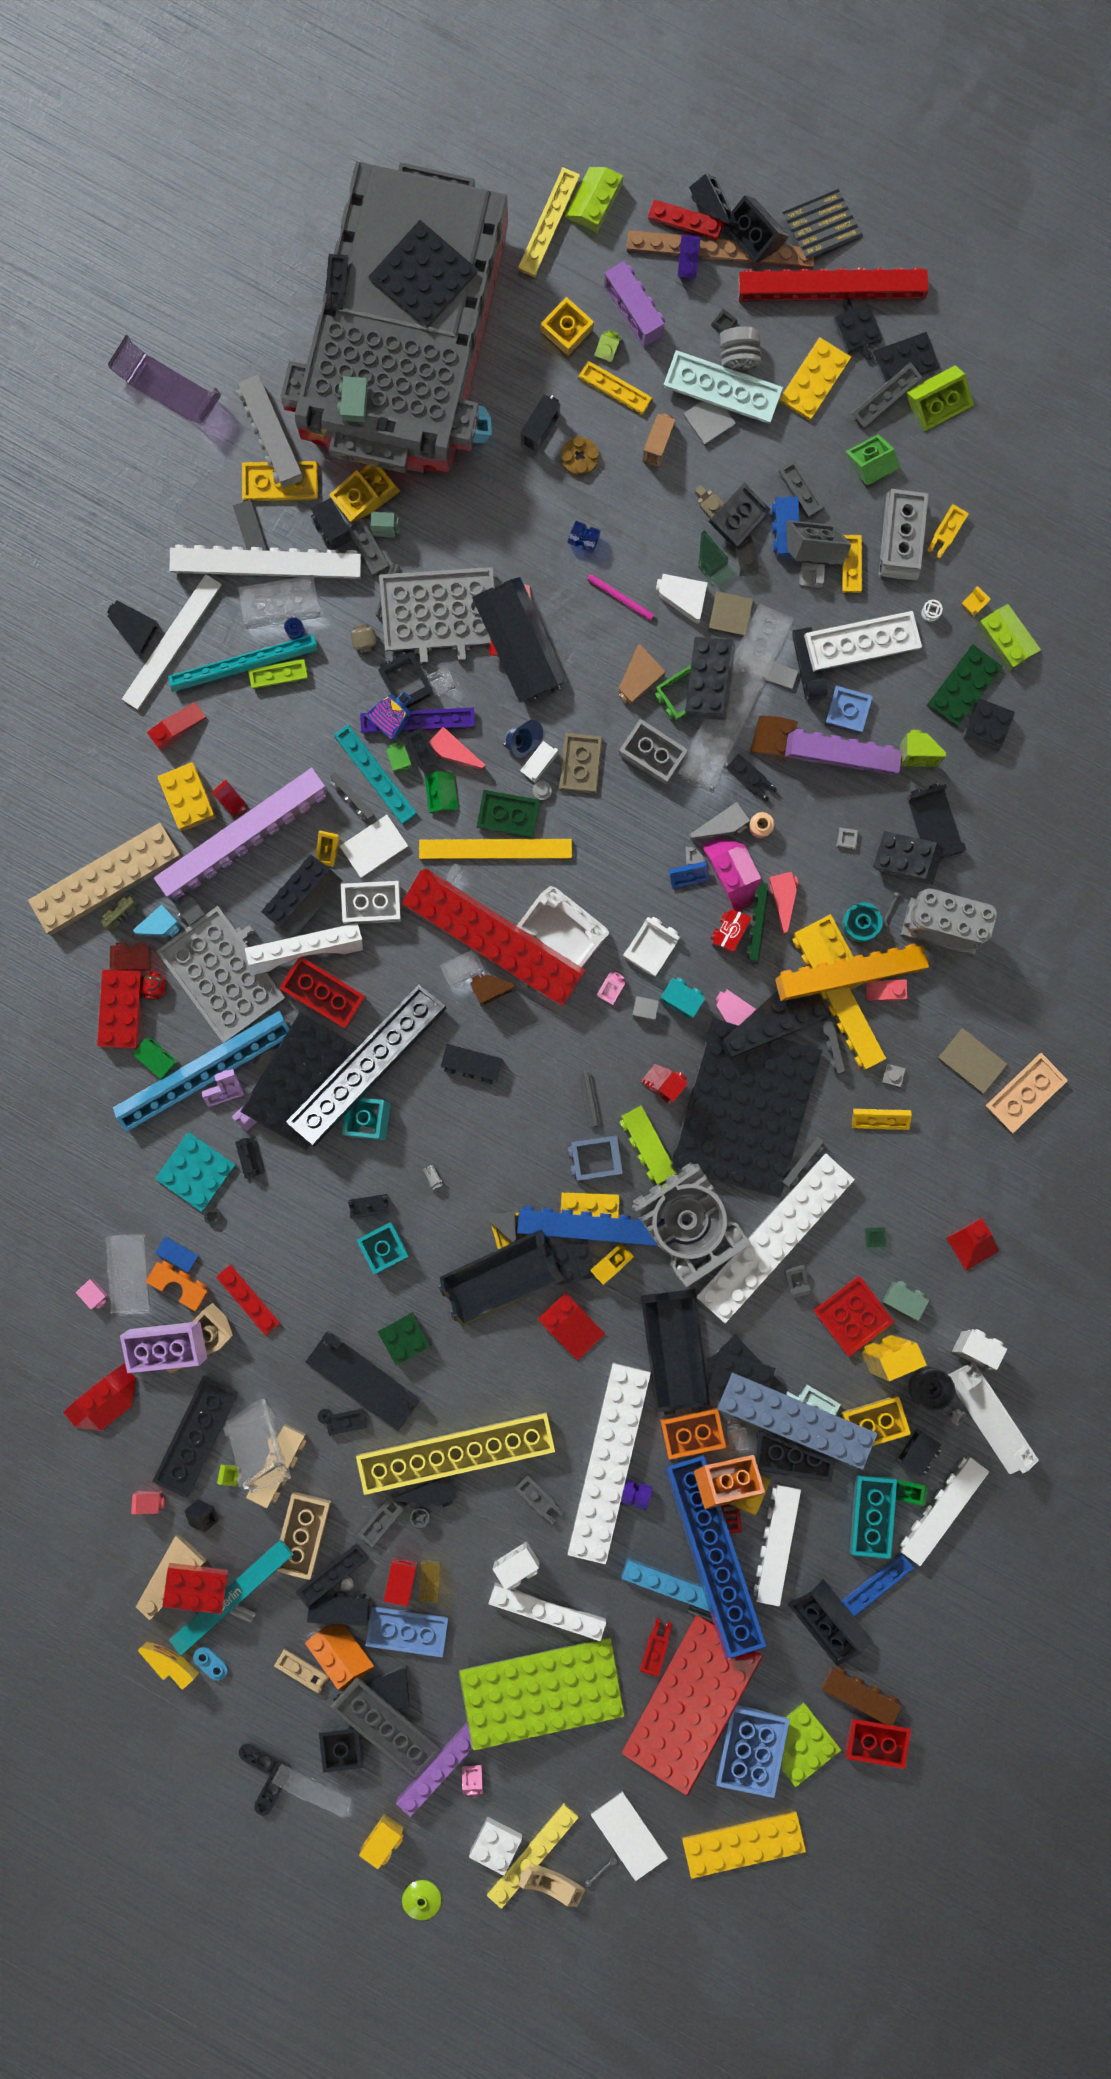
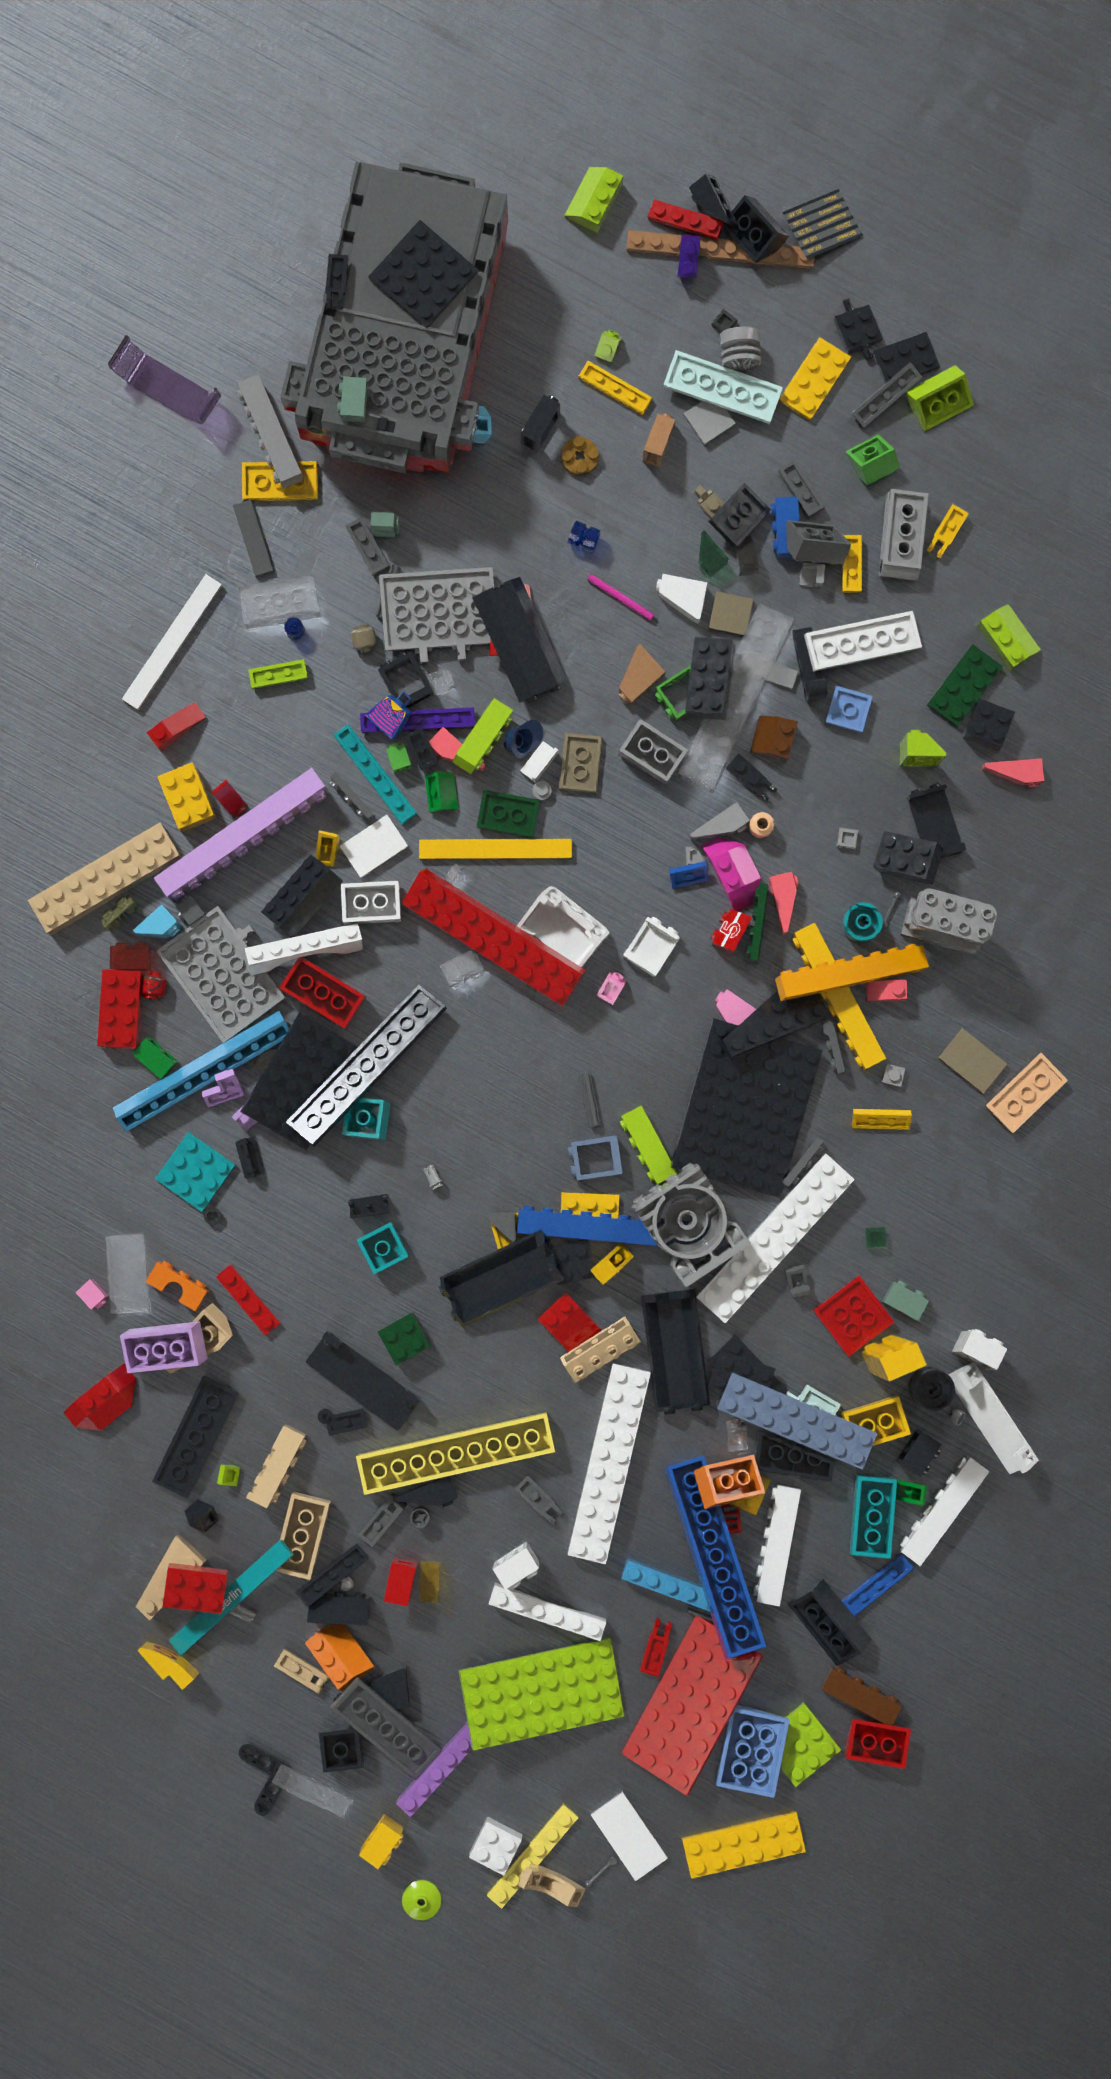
black slope [107,600,159,658] -> none
coral slope [131,1491,165,1514] -> none
blue tile [155,1237,199,1273] -> none
teal tile [168,634,318,692] -> none
white brick [169,545,361,579] -> none
dark azure plate [193,1646,228,1681] -> none
clear windscreen [224,1398,291,1494] -> none
black brick [310,498,352,550] -> none
yellow slope [329,465,401,523] -> none
medium blue plate [365,1606,449,1658] -> none
black brick [441,1044,503,1084] -> none
bright pink bracket [462,1765,483,1797] -> none
reddish brown slope [470,974,515,1007] -> none
light yellow plate [518,167,580,277] -> none
yellow brick [541,297,594,356] -> none
medium lavender brick [604,261,665,348] -> none
dark purple wheel [620,1480,652,1511] -> none
light grey panel [632,996,659,1021] -> none
red wedge [640,1064,688,1105] -> none
teal brick [659,977,705,1021] -> none
orange brick [660,1408,726,1460] -> none
red brick [738,267,928,301] -> none
medium lavender brick [785,729,902,776] -> none
yellow plate [815,914,862,990] -> none
white wheel [921,600,943,623] -> none
red slope [946,1218,999,1271] -> none
yellow panel [961,586,991,618] -> none
none -> lime brick [452,698,513,774]
none -> tan brick [560,1317,641,1383]
none -> coral slope [982,758,1044,788]

